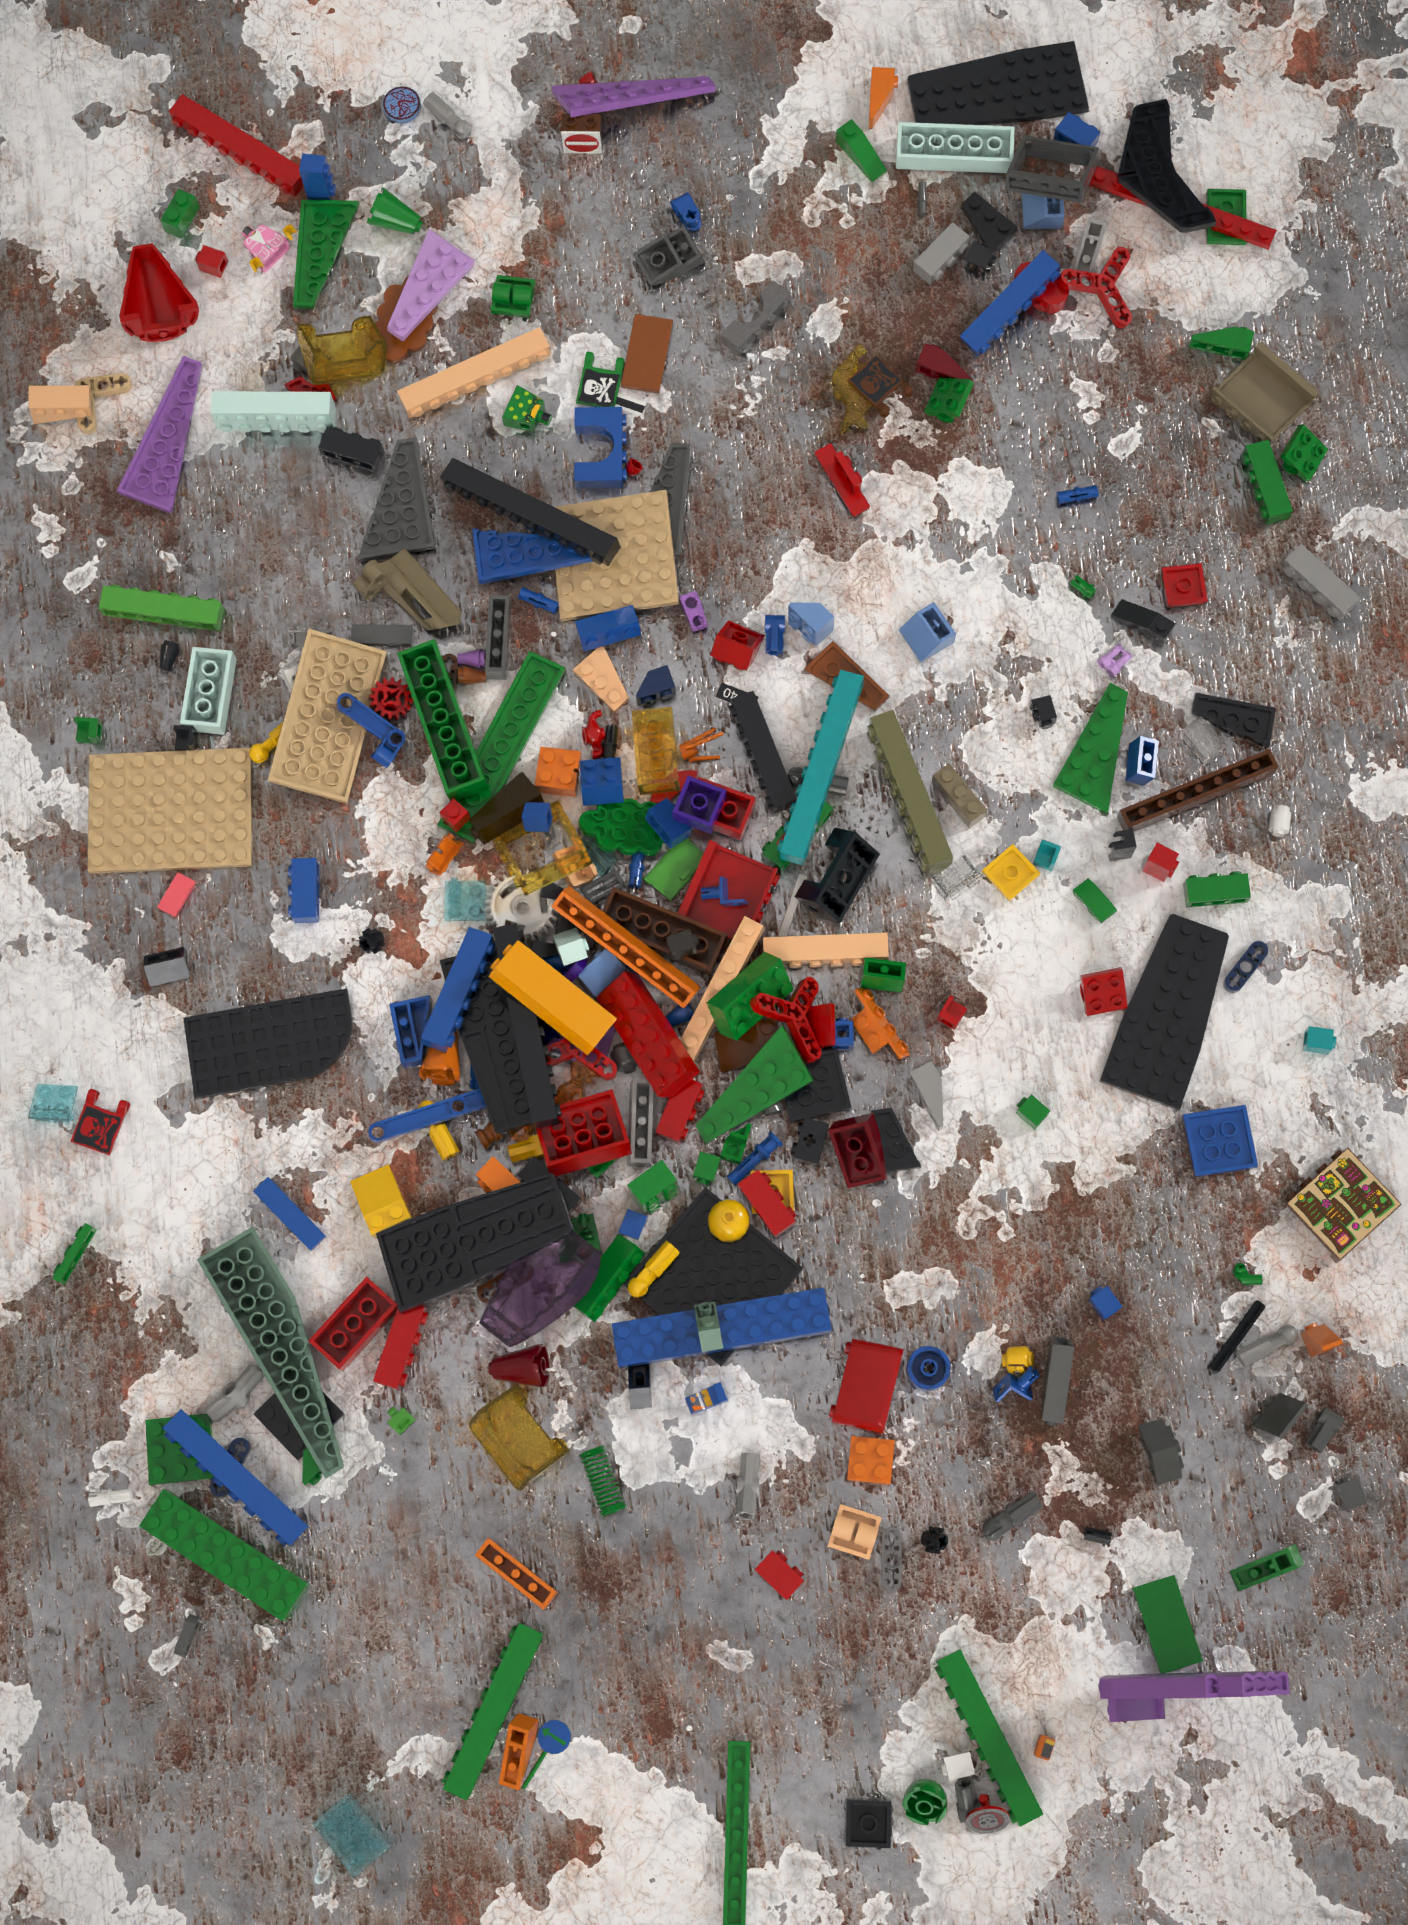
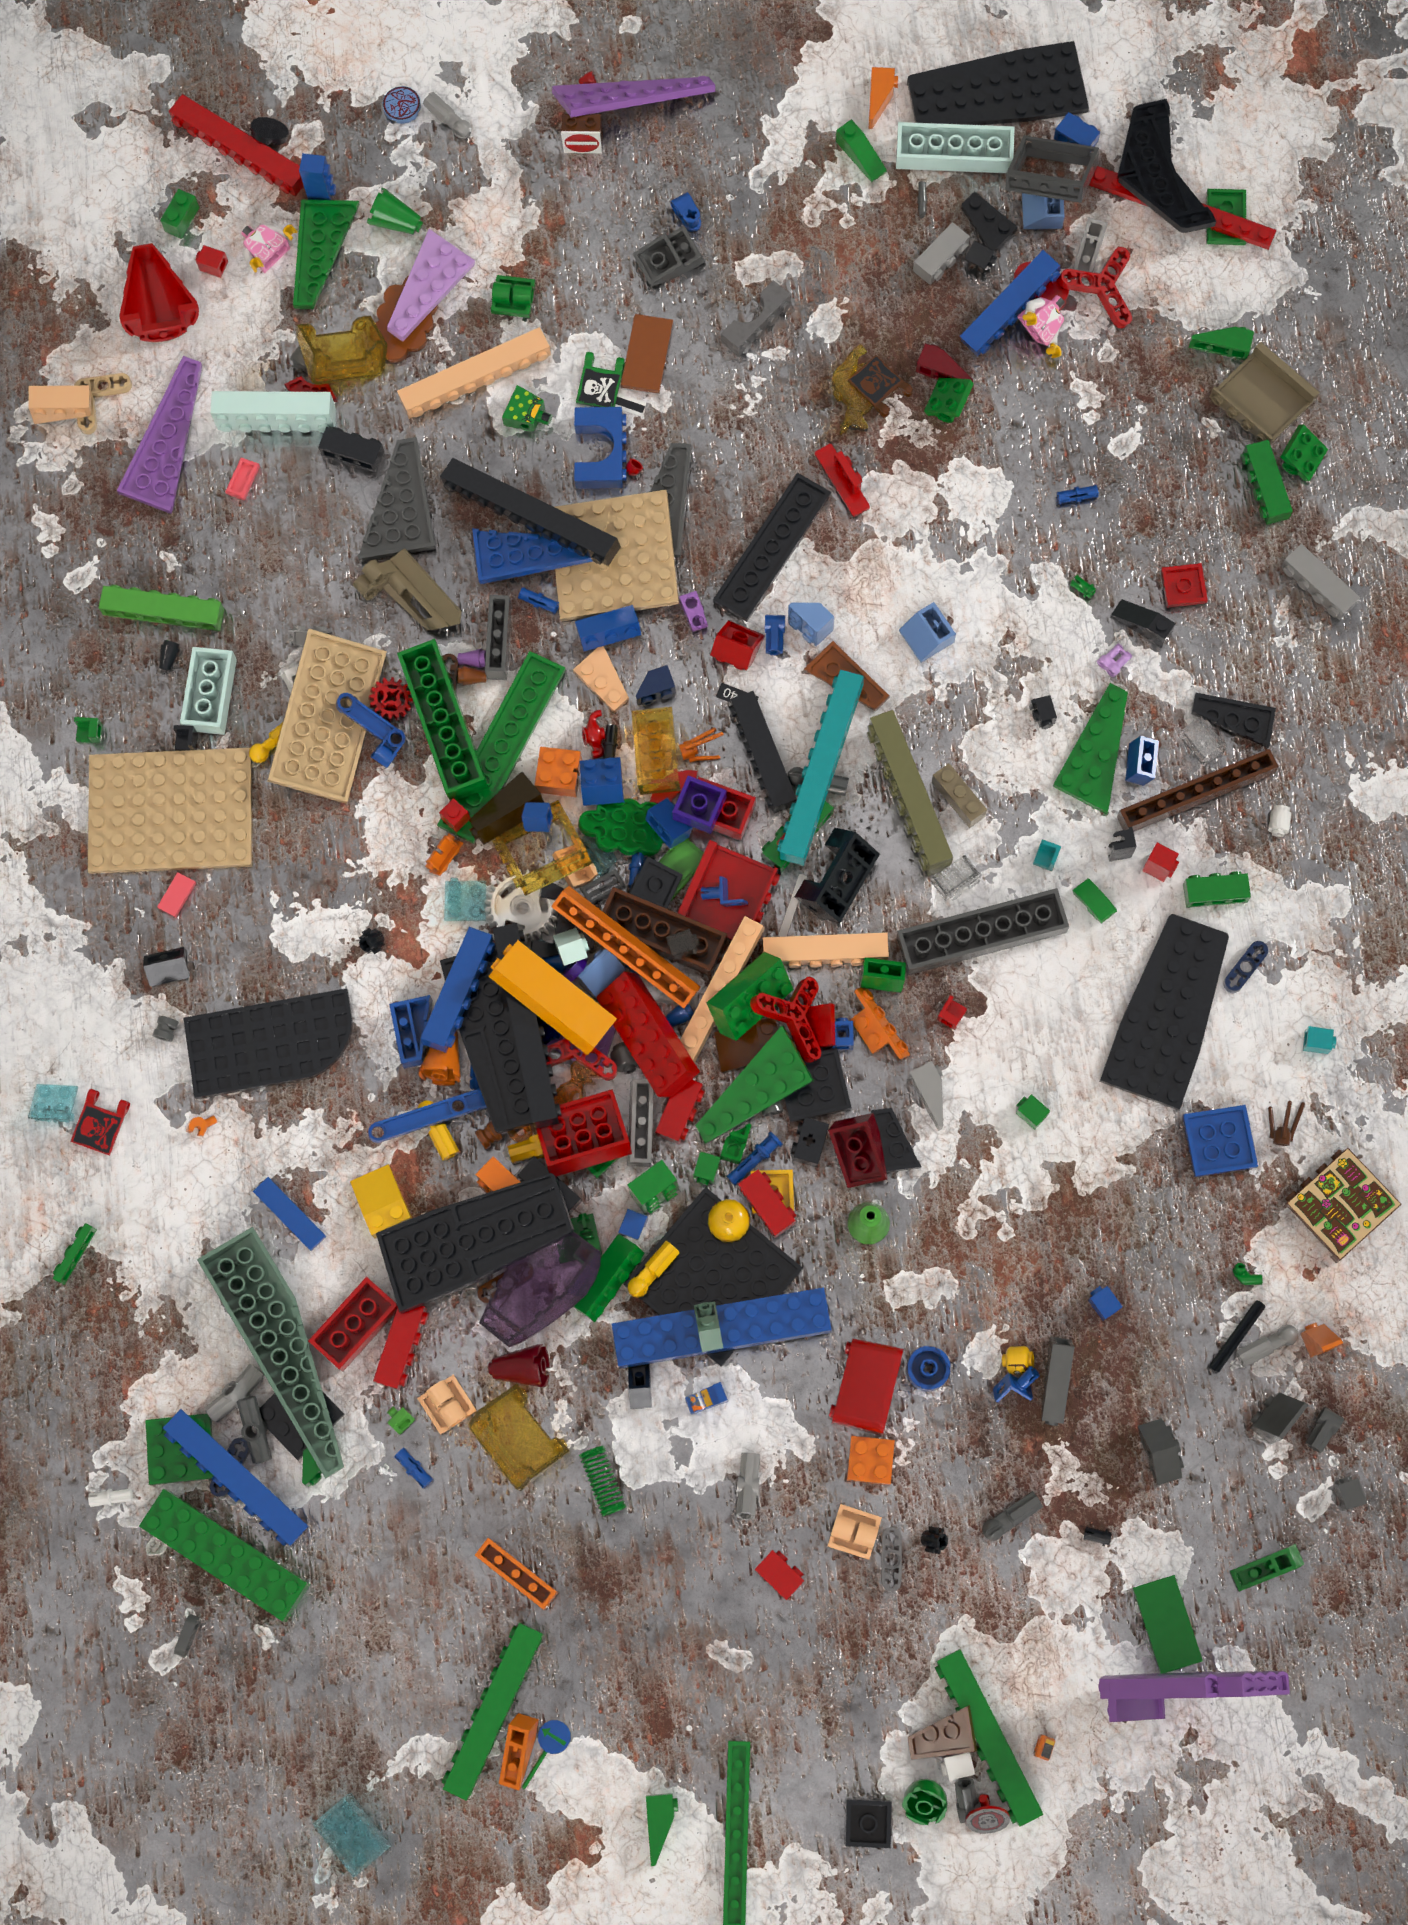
blue brick [288,858,319,923] -> none
dark grey tile [351,624,413,646] -> none
yellow plate [982,844,1041,902] -> none
red plate [1080,967,1128,1016] -> none
none -> dark grey wheel [152,1015,179,1042]
none -> orange piece [186,1115,217,1137]
none -> coral tile [225,457,260,501]
none -> dark grey piece [237,1396,272,1464]
none -> black tile [250,117,289,145]
none -> blue pin [394,1448,433,1489]
none -> light nougat plate [417,1374,477,1435]
none -> black plate [628,856,683,909]
none -> green slope [646,1793,679,1866]
none -> black plate [713,473,831,622]
none -> bright green cone [848,1202,890,1245]
none -> dark grey brick [896,888,1069,975]
none -> wing [907,1705,977,1760]
none -> torso [1017,295,1065,359]
none -> reddish brown plant [1268,1100,1305,1146]

